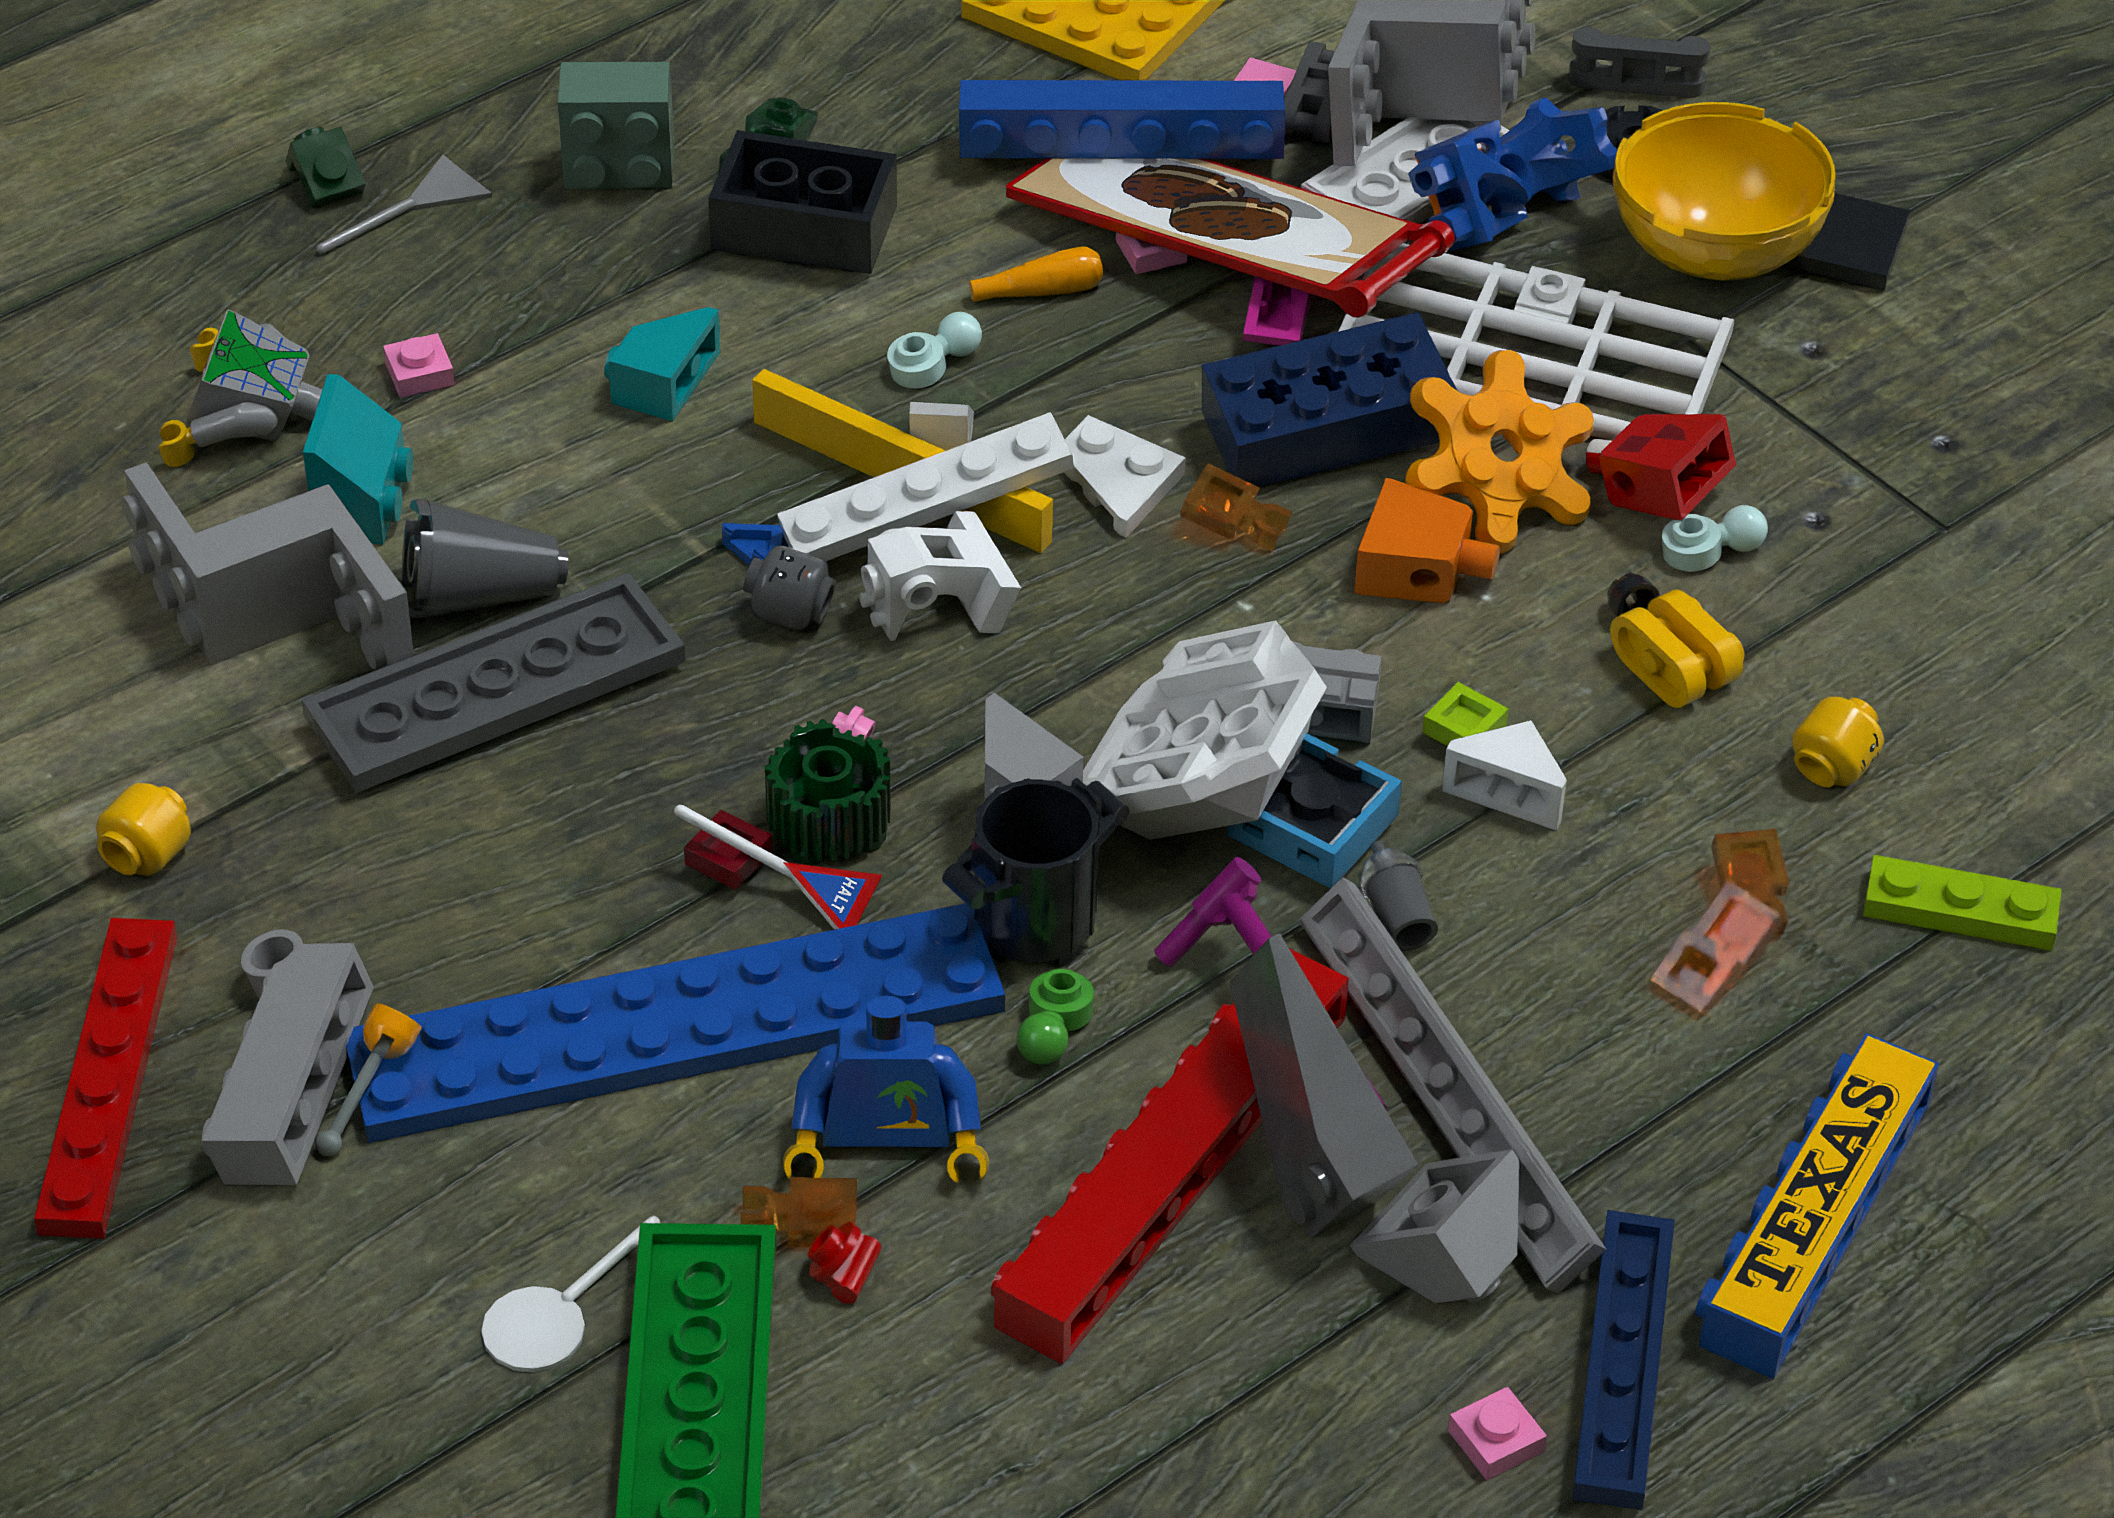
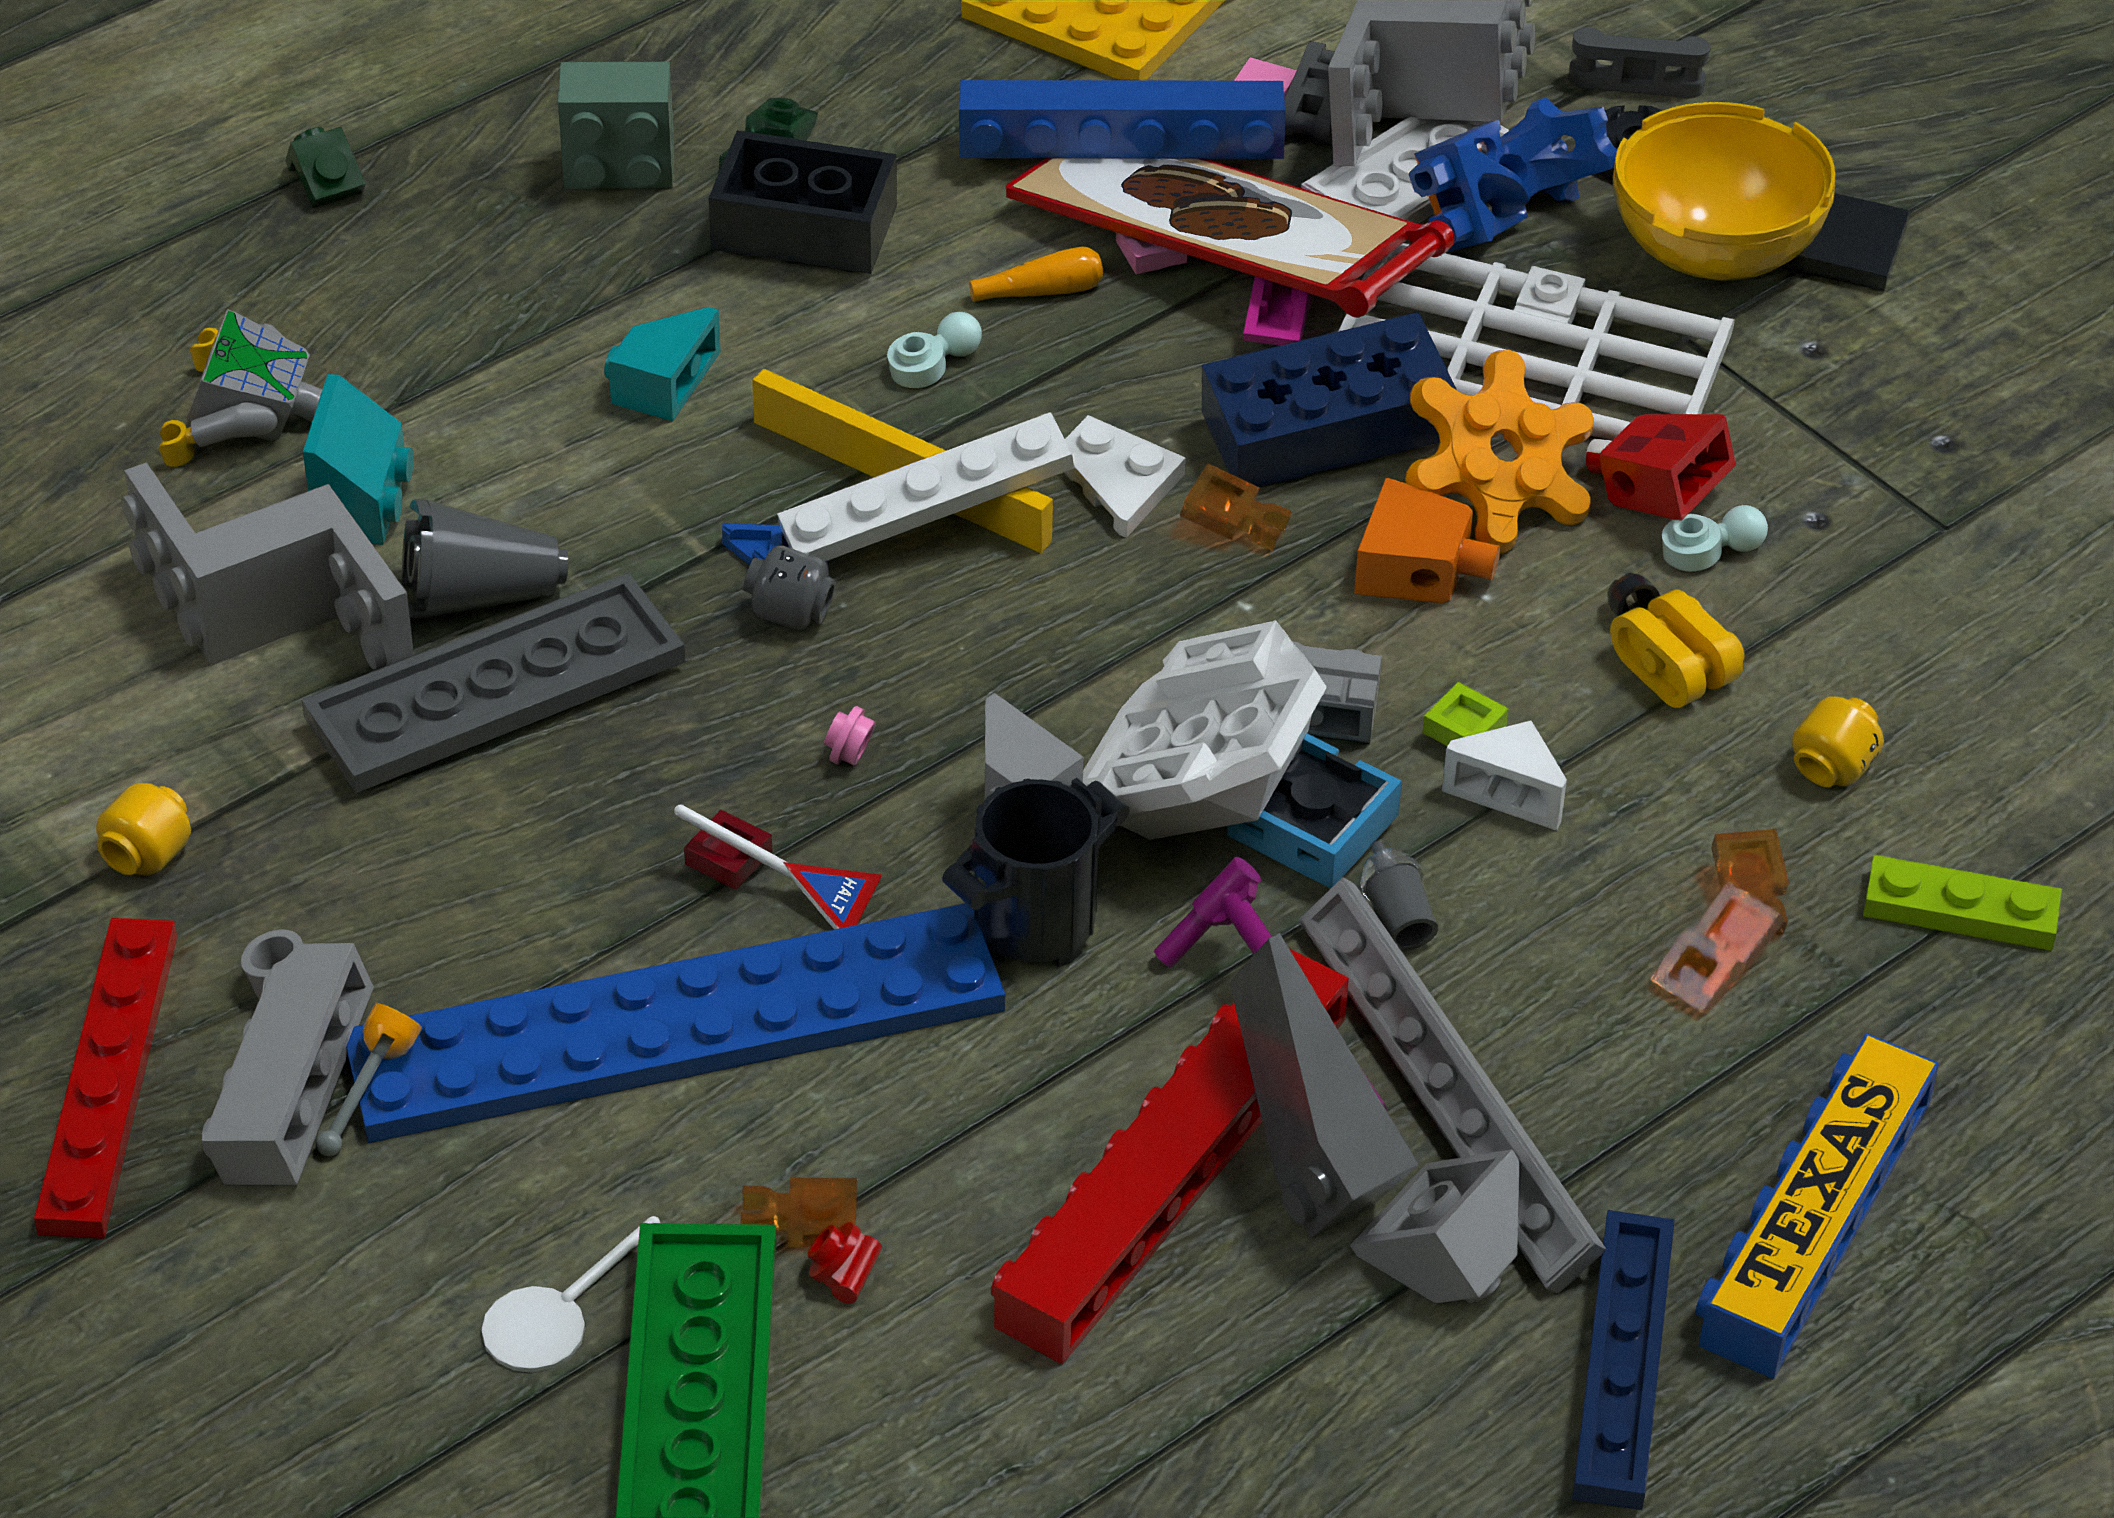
light grey piece [316,155,492,254] -> none
bright pink plate [383,333,455,398] -> none
dark green brick [764,719,891,866] -> none
blue torso [783,996,990,1183] -> none
white tile [859,511,1021,641] -> none
white slope [910,402,974,451] -> none
bright green plate [1016,969,1094,1065] -> none
bright pink plate [1448,1386,1547,1480] -> none

